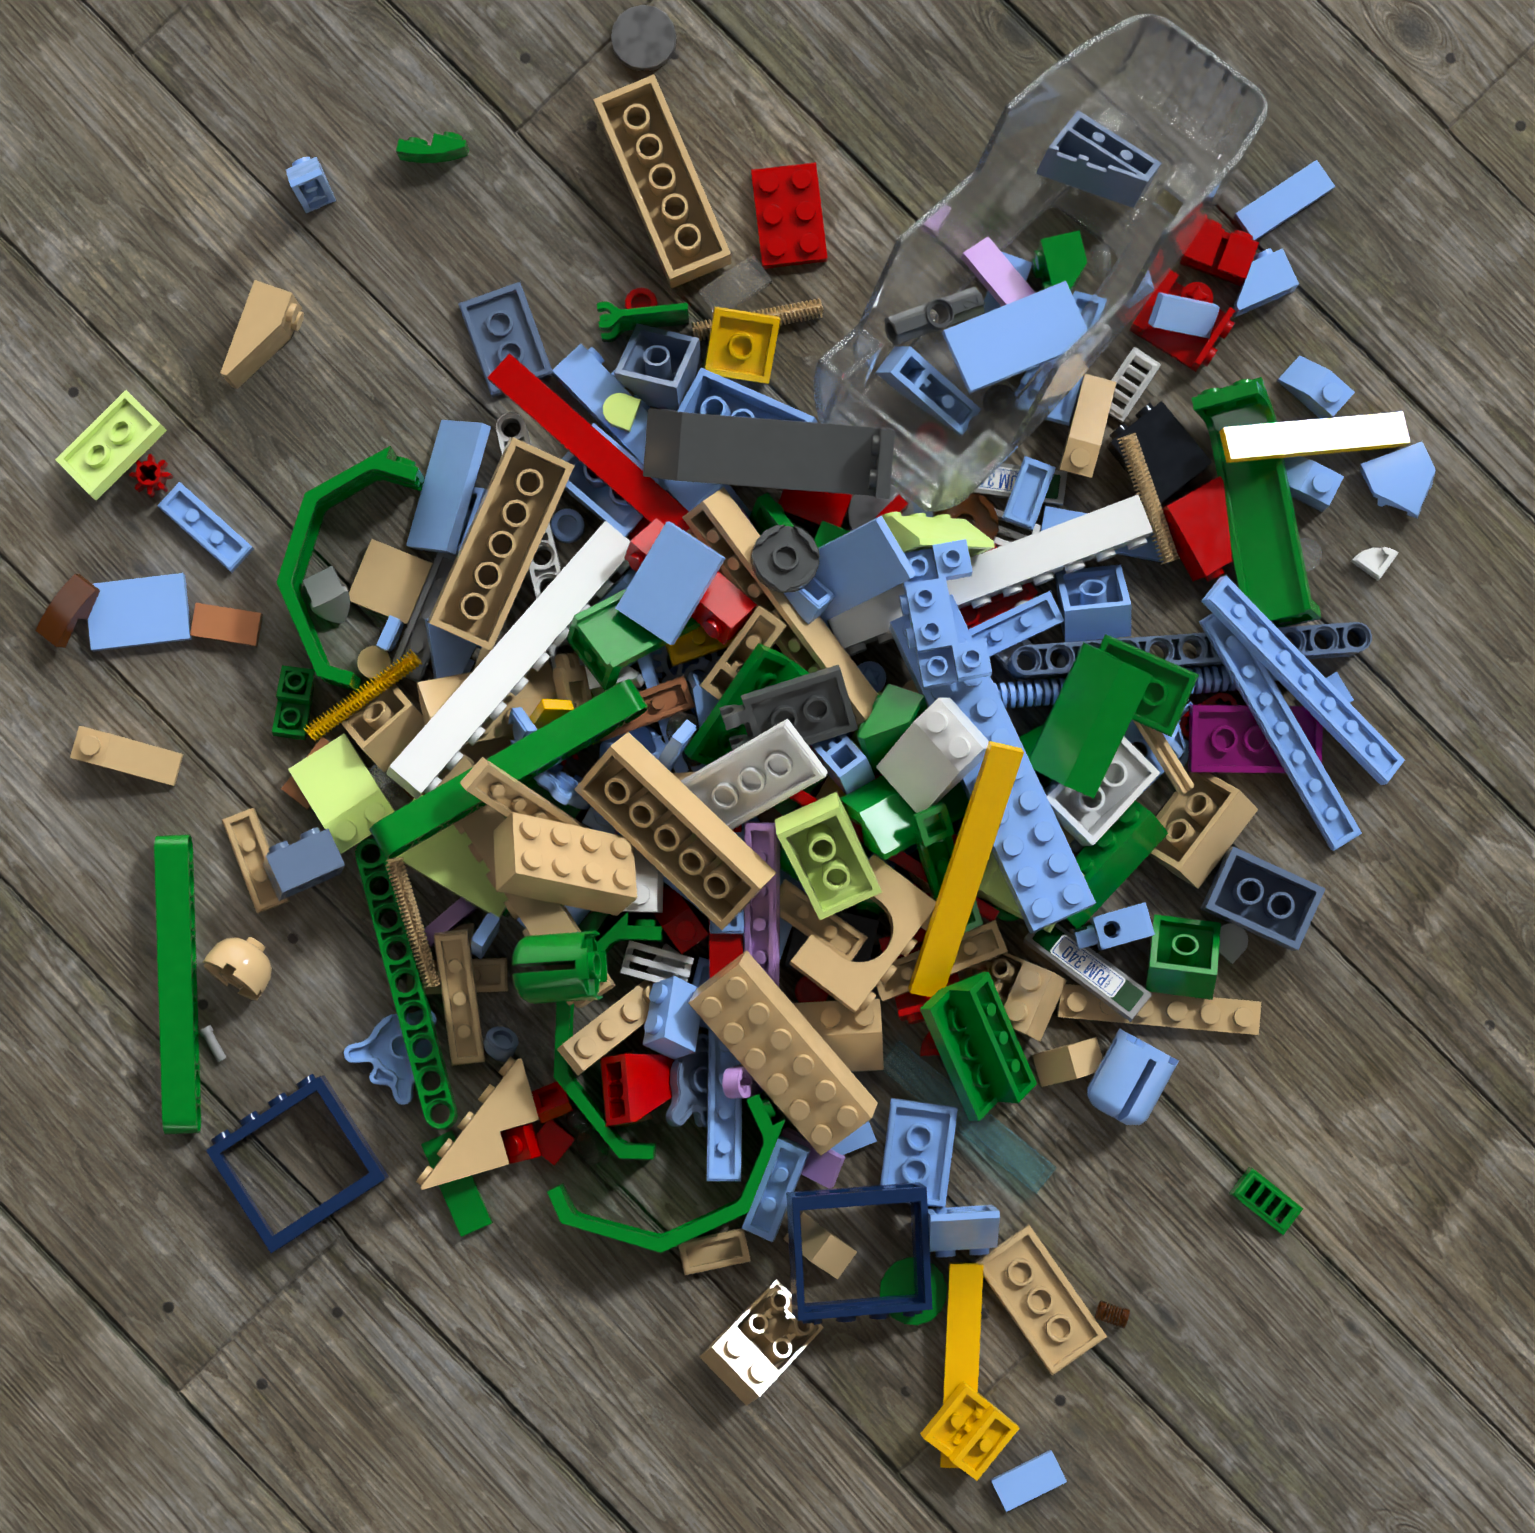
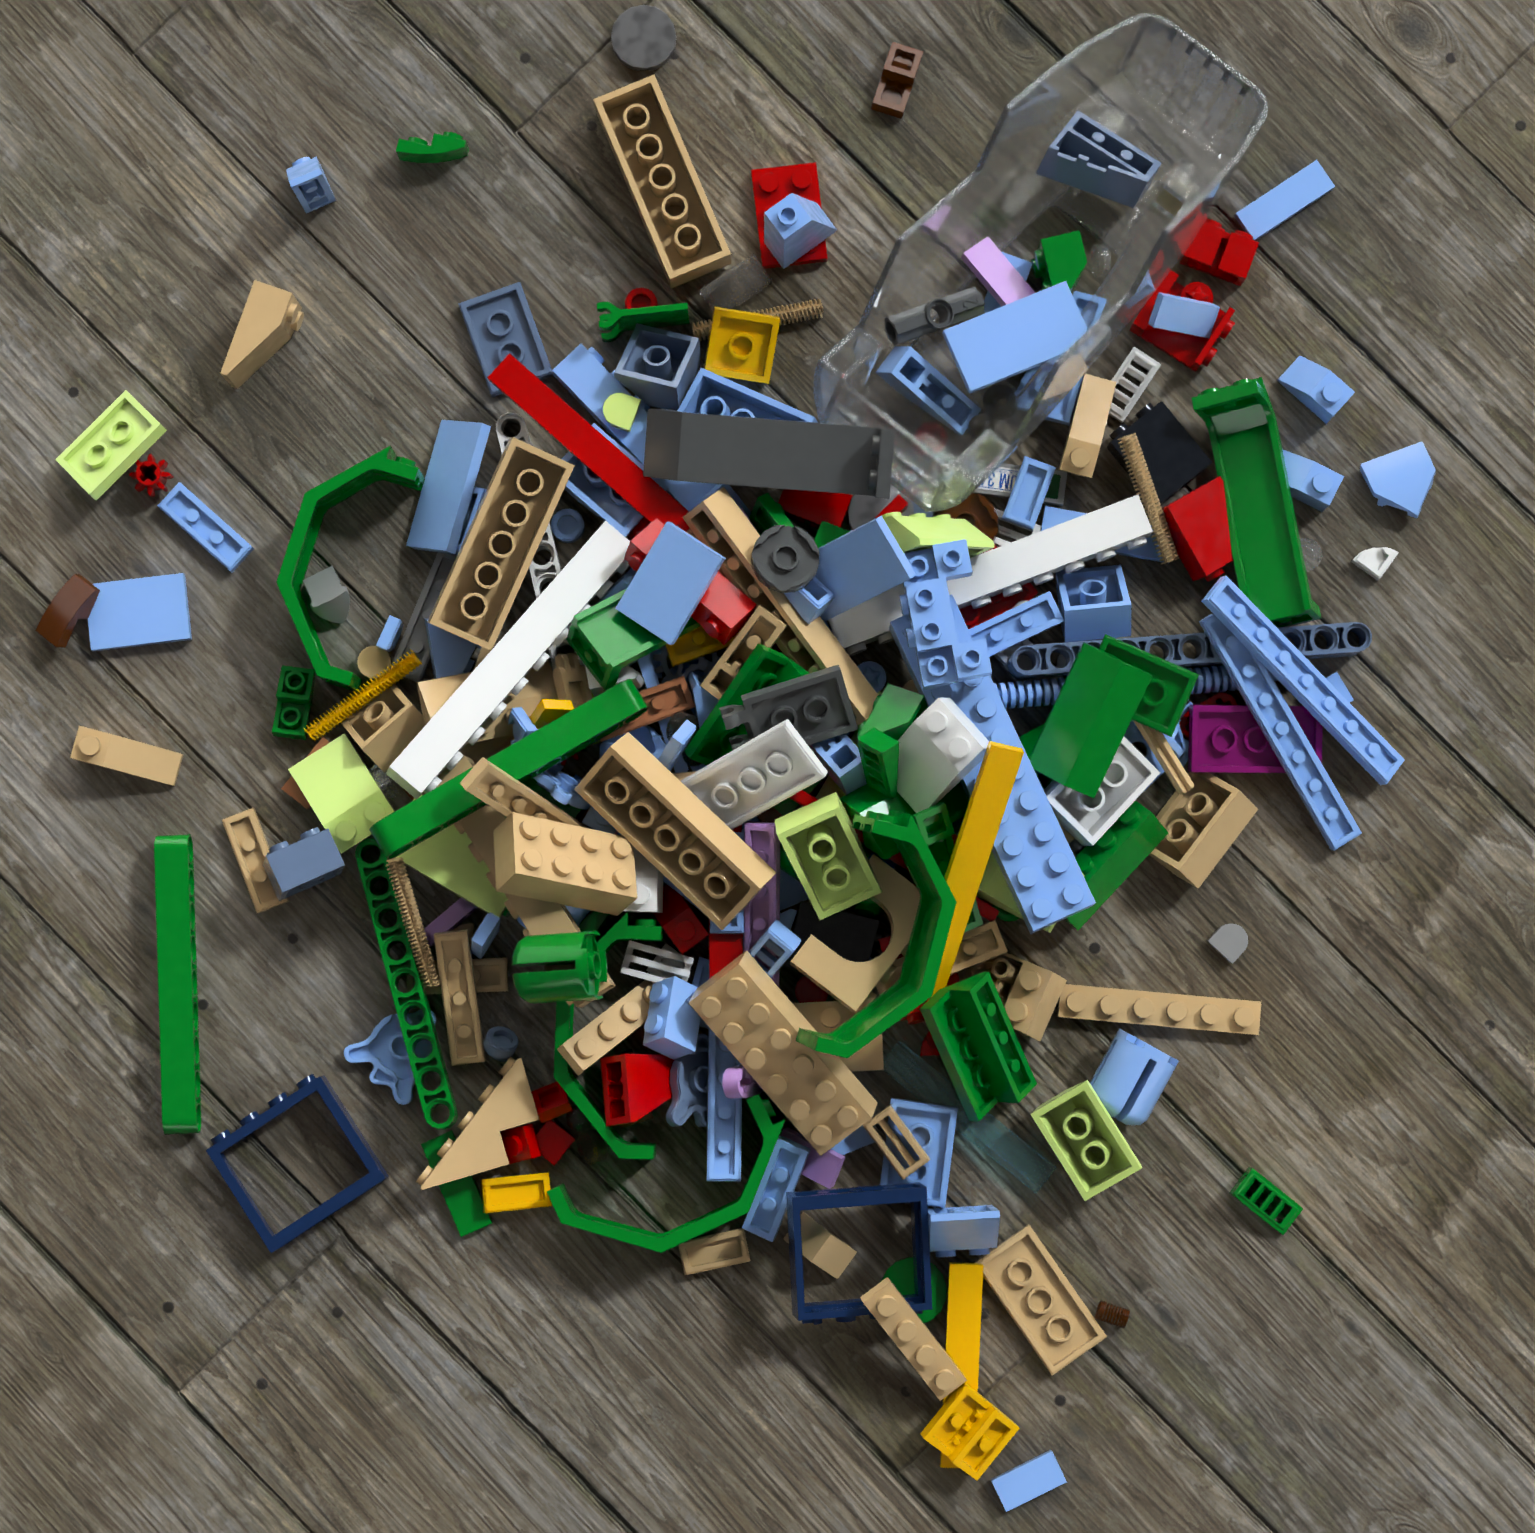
nougat tile [190,603,263,647] -> none
light grey piece [199,1025,227,1062] -> none
tan cylinder [203,937,272,1000] -> none
tan tile [349,539,433,625] -> none
tan slope [699,1279,824,1406] -> none
tan tile [780,879,868,961] -> none
tile [1023,923,1152,1022] -> none
tan slope [1032,1037,1103,1087] -> none
light blue torso [1073,902,1155,950] -> none
green slope [1145,914,1221,1000] -> none
sand blue brick [1200,846,1325,951] -> none
tile [1219,412,1410,463] -> none
light blue slope [1233,248,1299,318] -> none
none -> yellow tile [481,1172,552,1213]
none -> light blue slope [749,920,801,978]
none -> light blue slope [764,193,837,269]
none -> green panel [796,809,957,1058]
none -> green slope [858,728,899,799]
none -> tan plate [860,1277,967,1401]
none -> tan tile [863,1104,930,1180]
none -> reddish brown slope [871,42,924,119]
none -> yellowish green slope [1030,1080,1142,1201]

